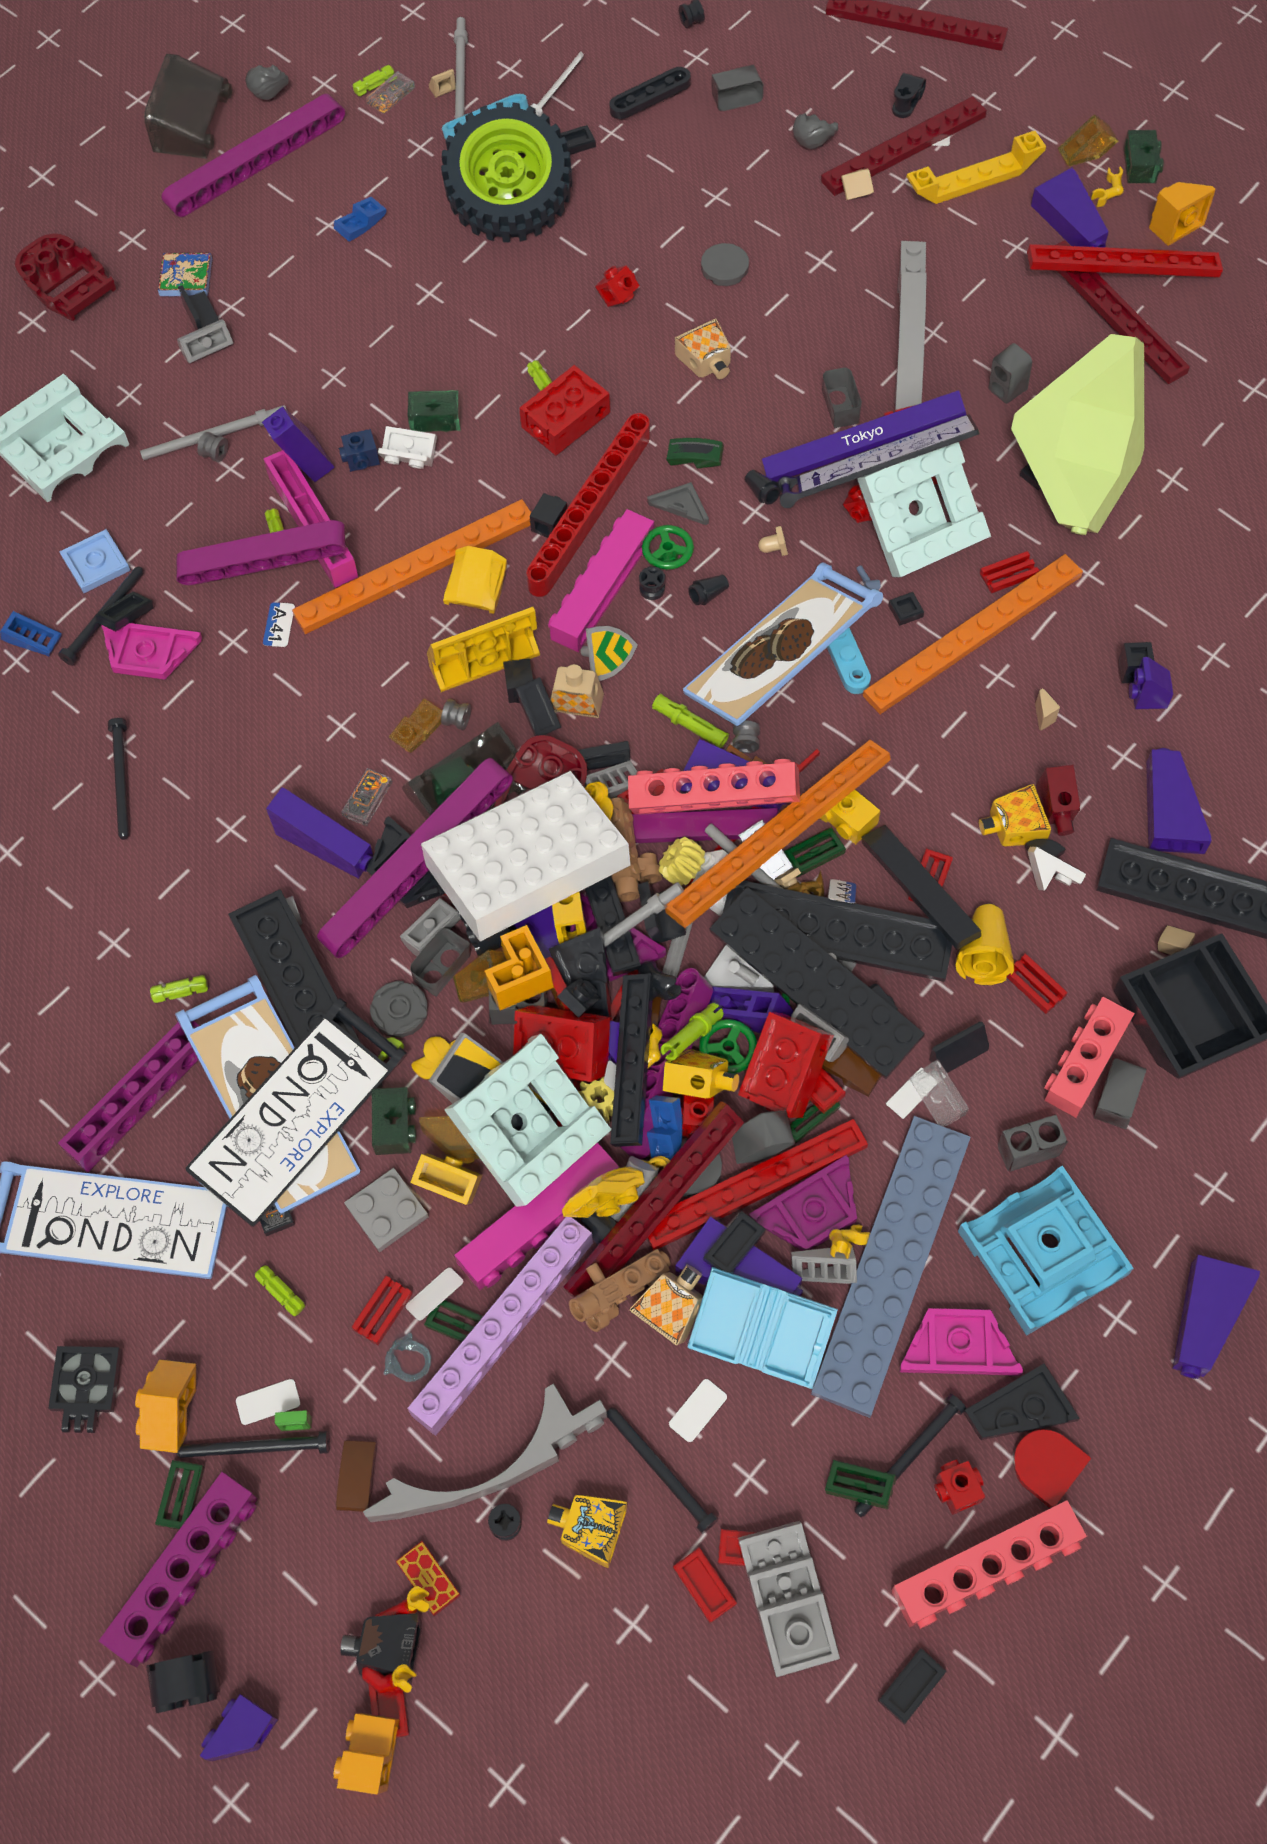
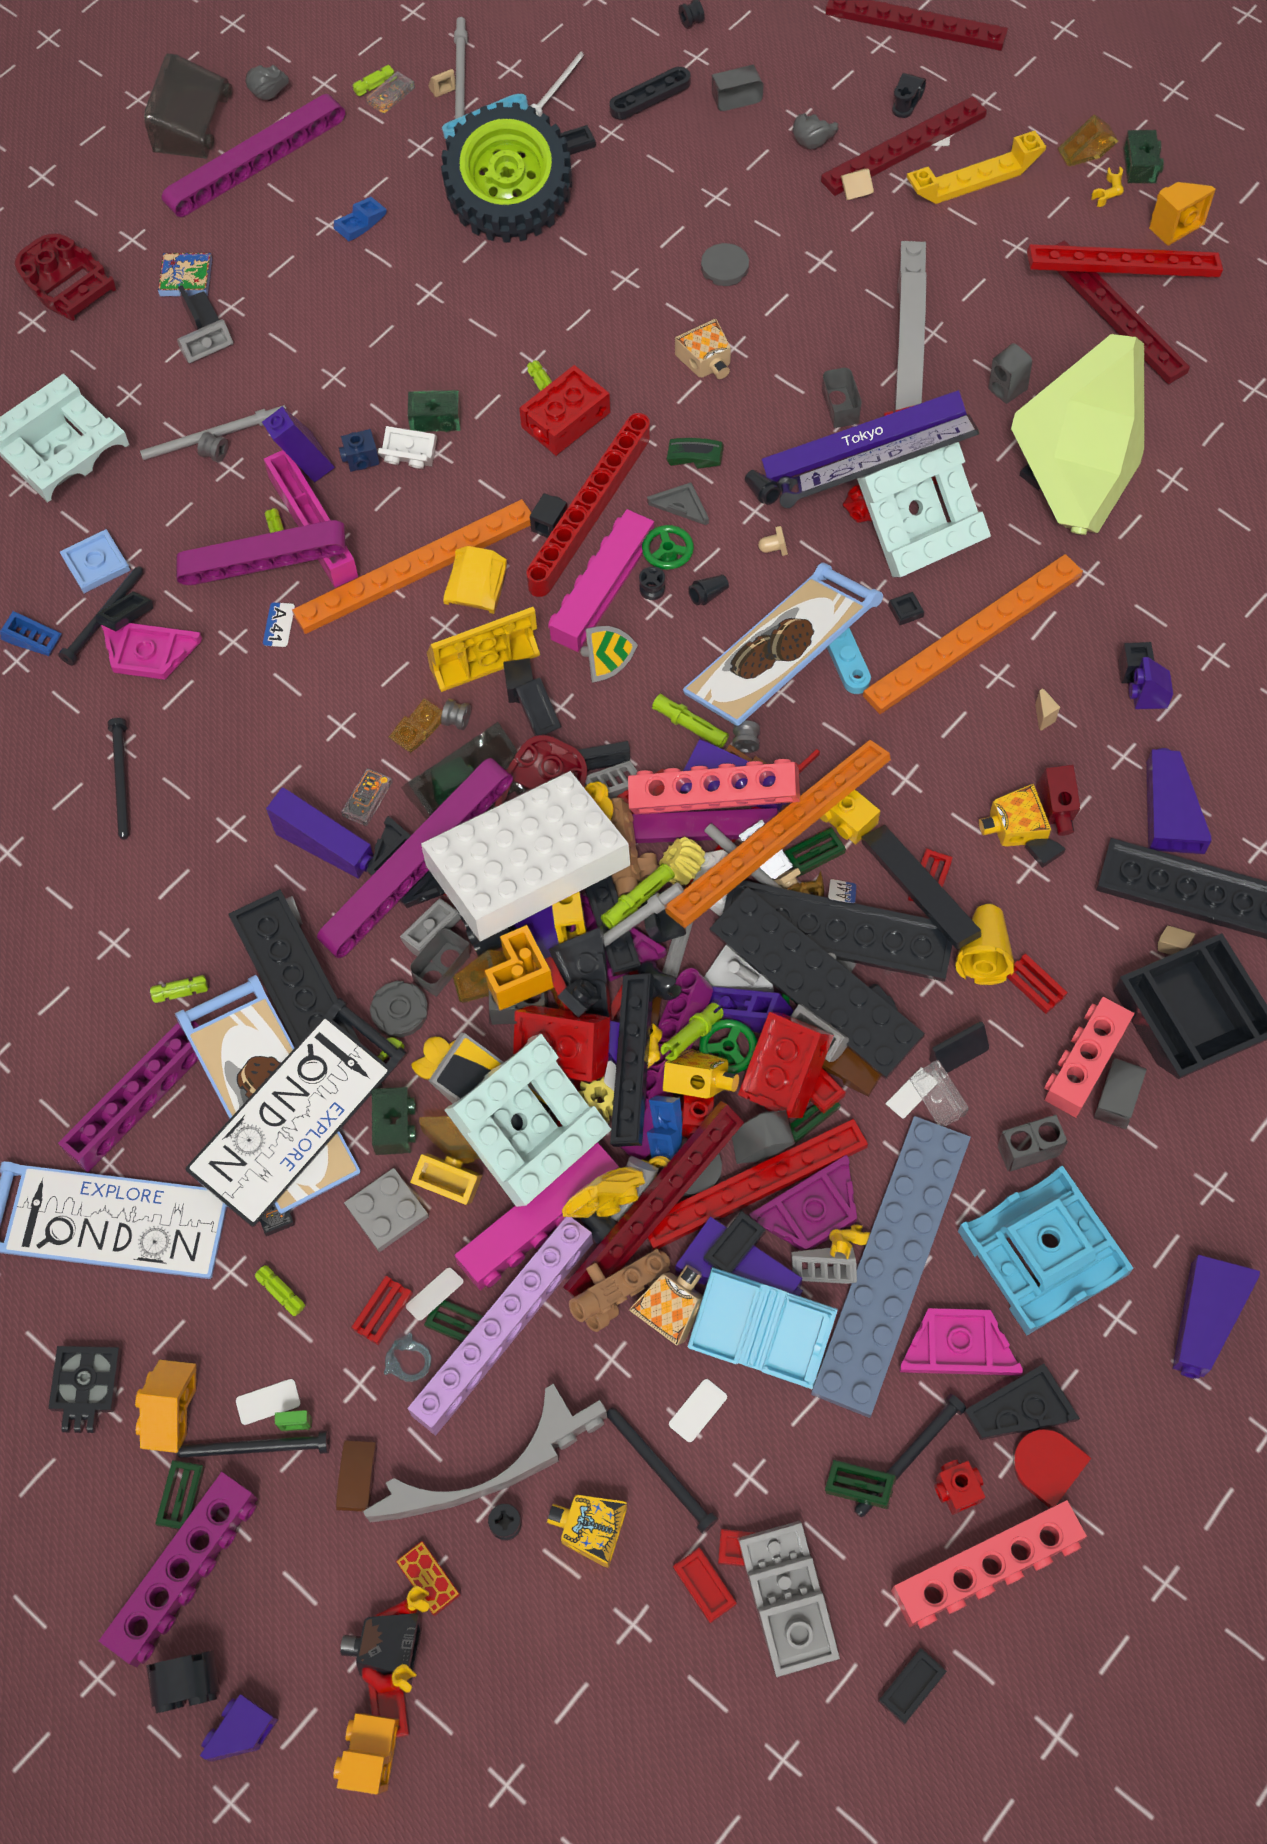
tan torso [550,664,604,718] -> none
red brick [595,265,640,307] -> none
sand blue hand [857,566,881,591] -> none
red tile [980,551,1040,593] -> none
white slope [1028,847,1086,891] -> none
dark purple slope [1031,168,1109,248] -> none
none -> lime pin [601,863,675,929]

